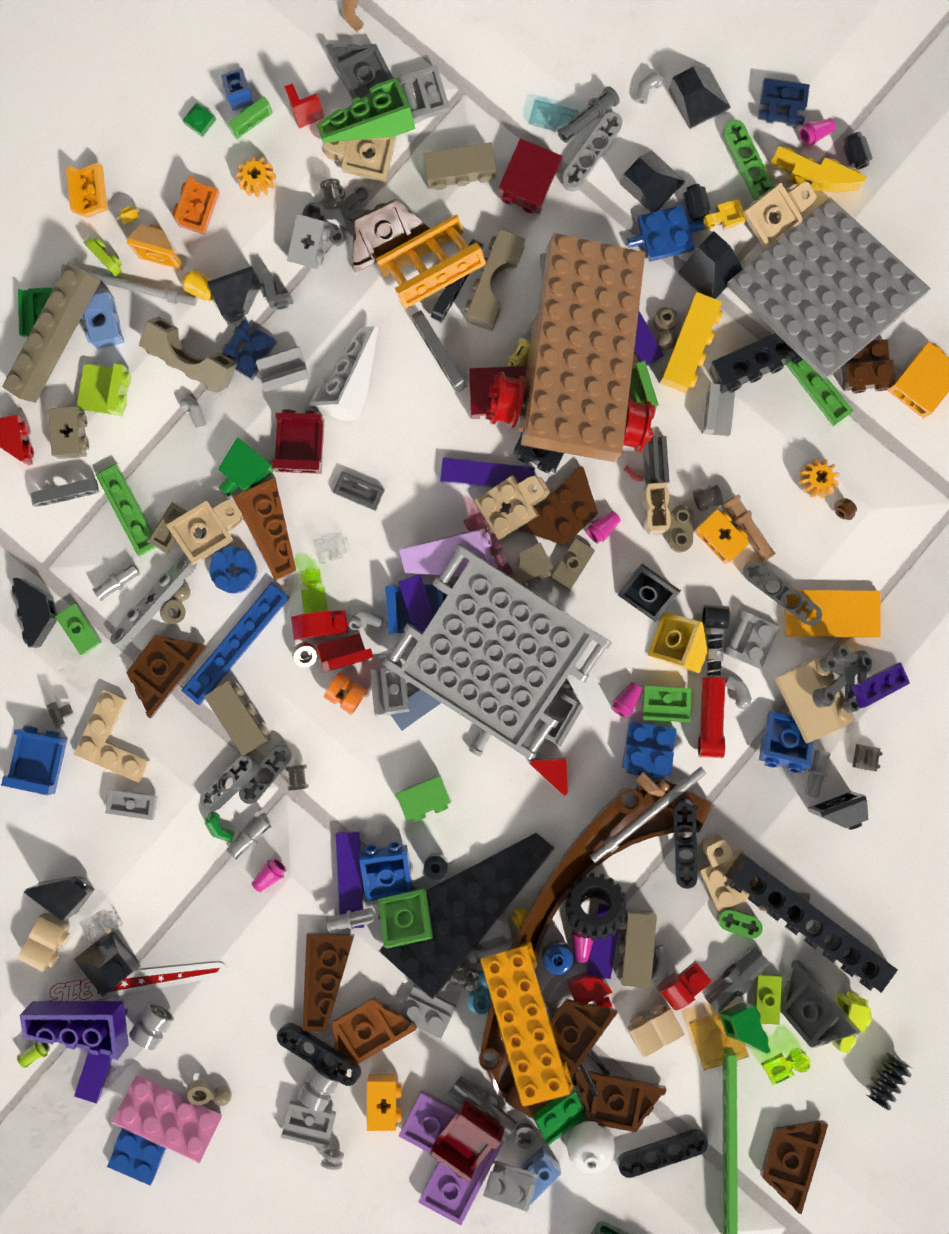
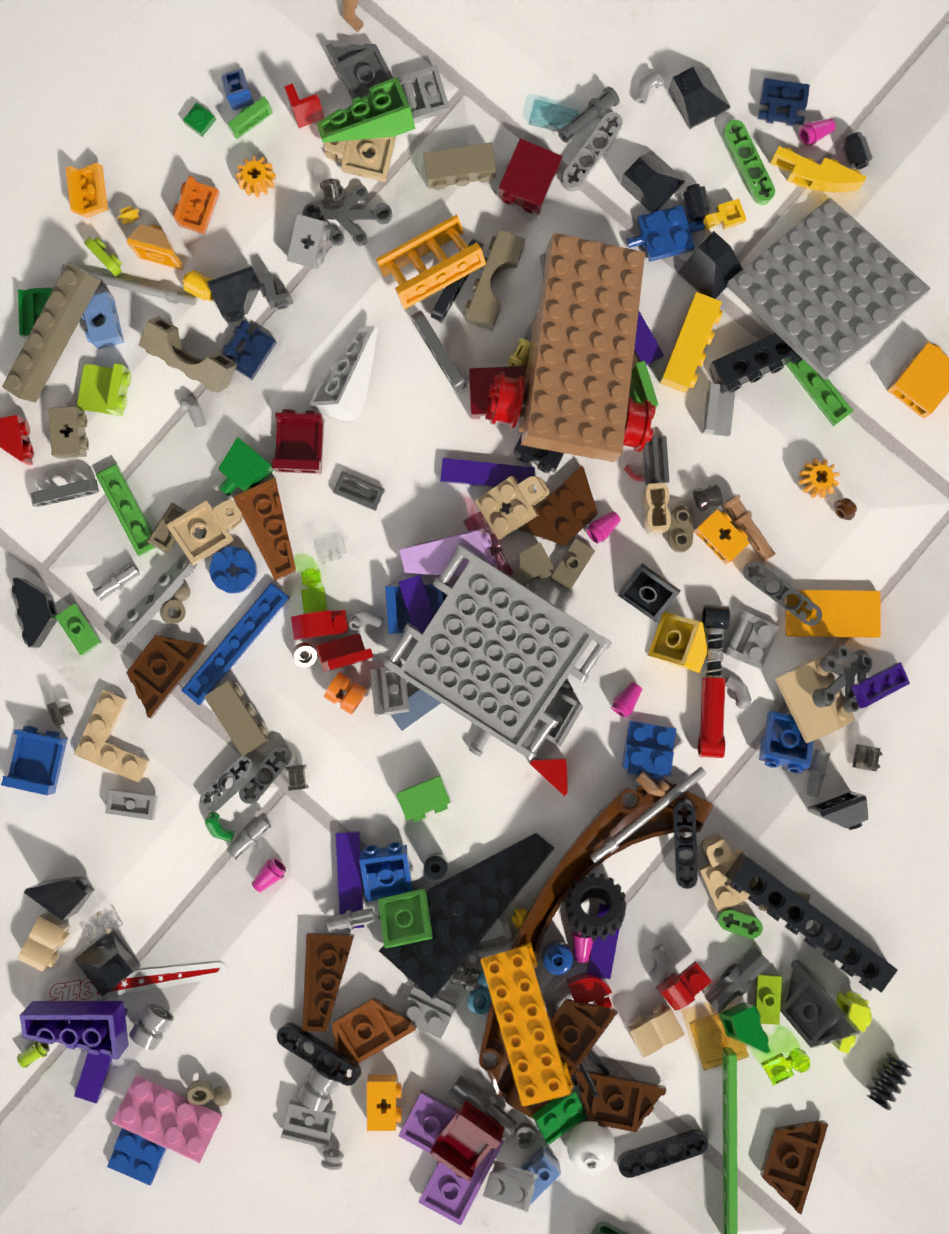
light grey panel [256,346,309,392] -> none
wing [352,199,431,272] -> none
dark tan brick [616,909,657,988] -> none
bright green plate [642,685,692,723] -> none
dark tan plate [654,307,678,350] -> none
tan plate [742,182,816,251] -> none
reddish brown plate [841,339,896,394] -> none

